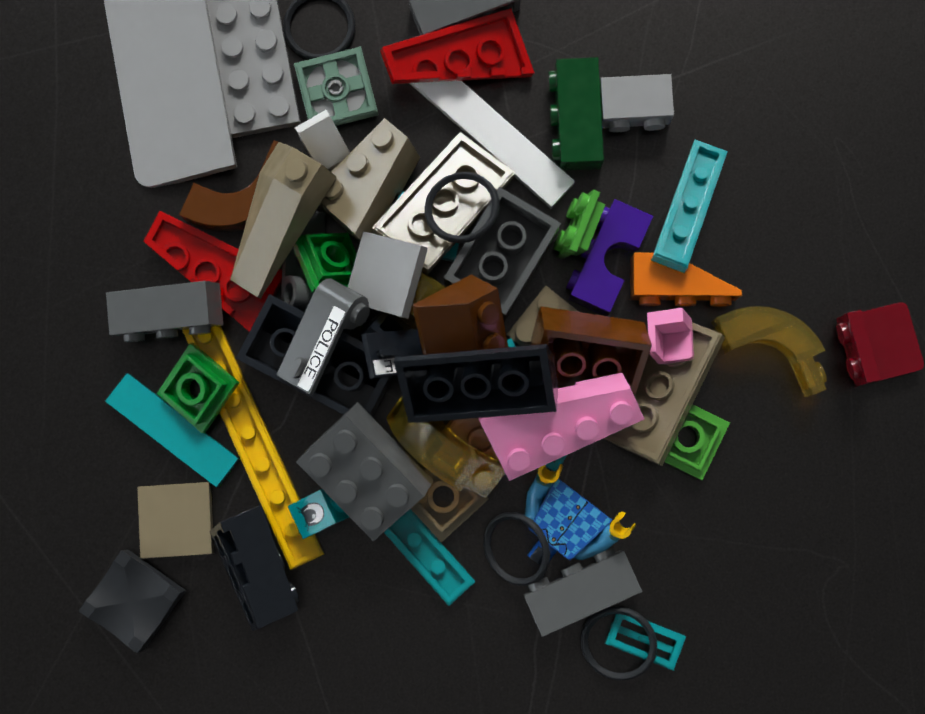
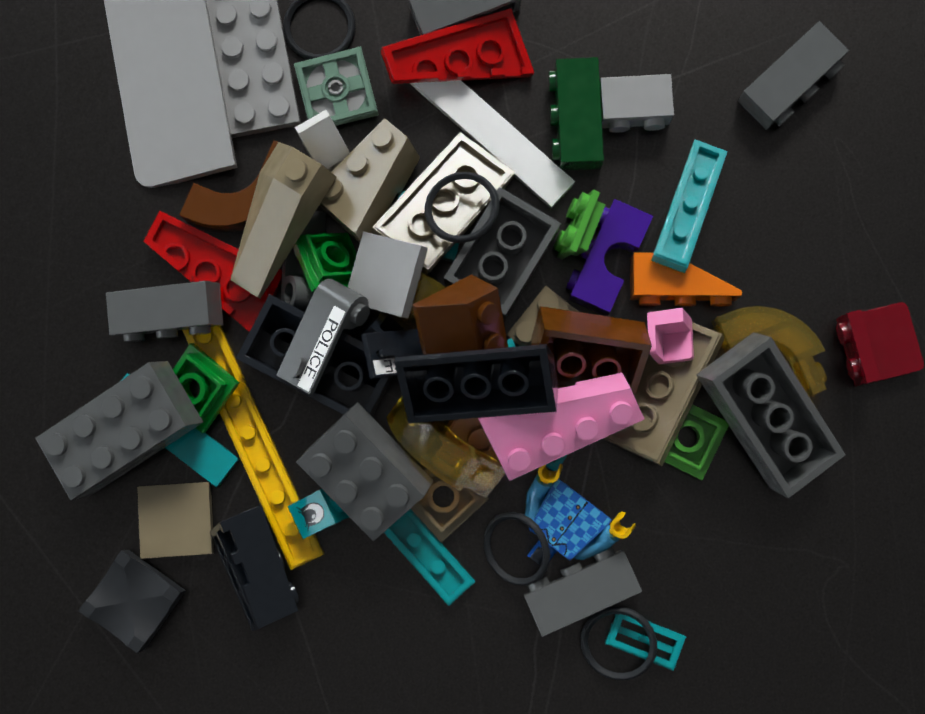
none -> dark grey brick [35,361,204,500]
none -> dark grey brick [696,332,846,498]
none -> dark grey brick [738,21,849,130]

